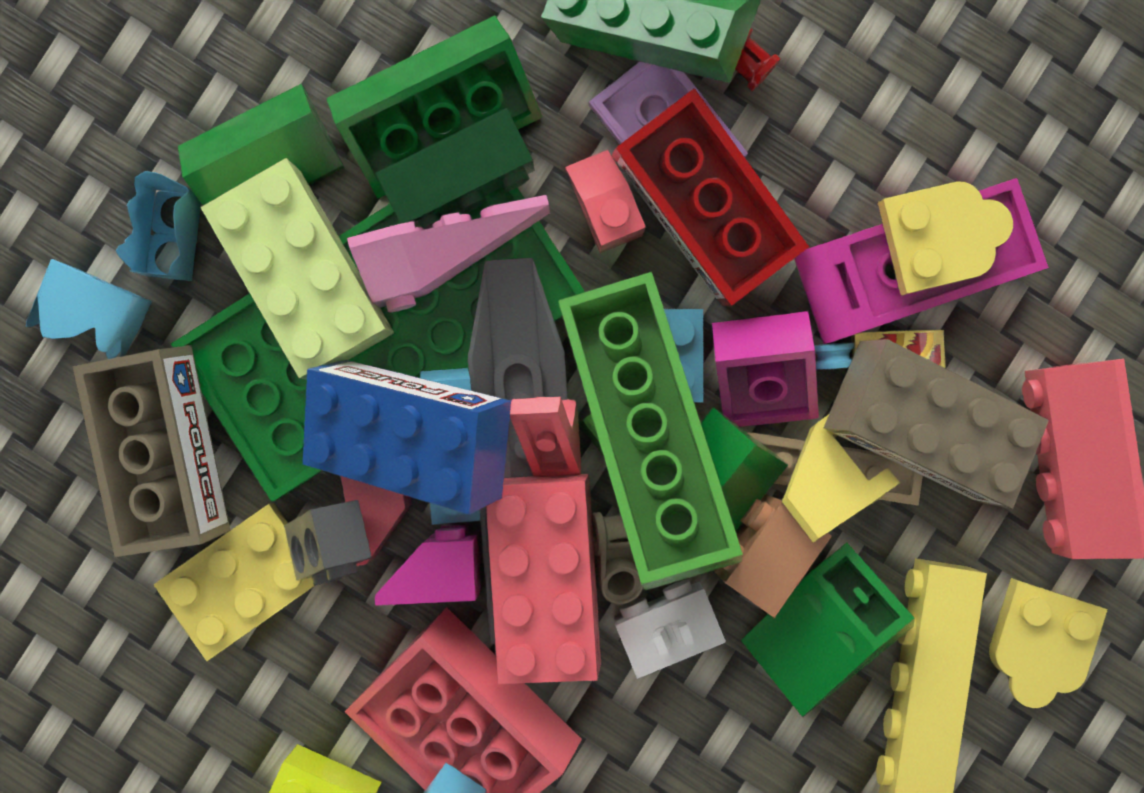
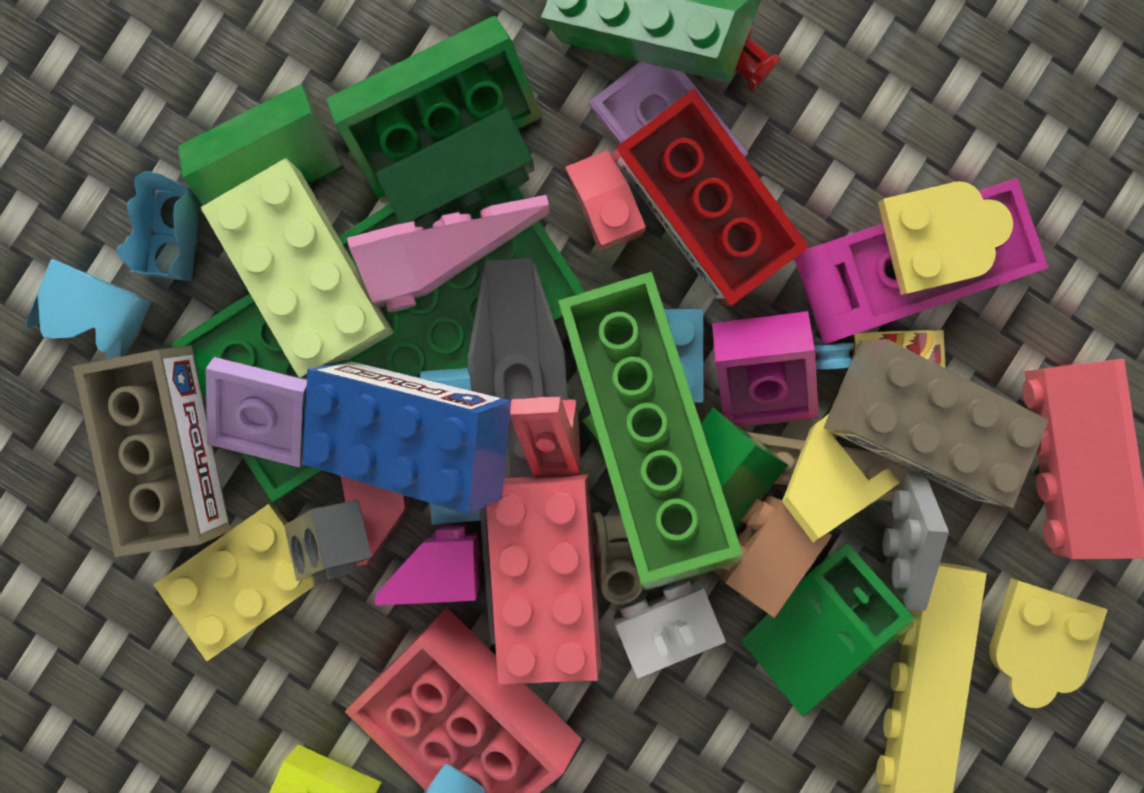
none -> lavender plate [206,357,307,467]
none -> light grey plate [882,471,949,611]

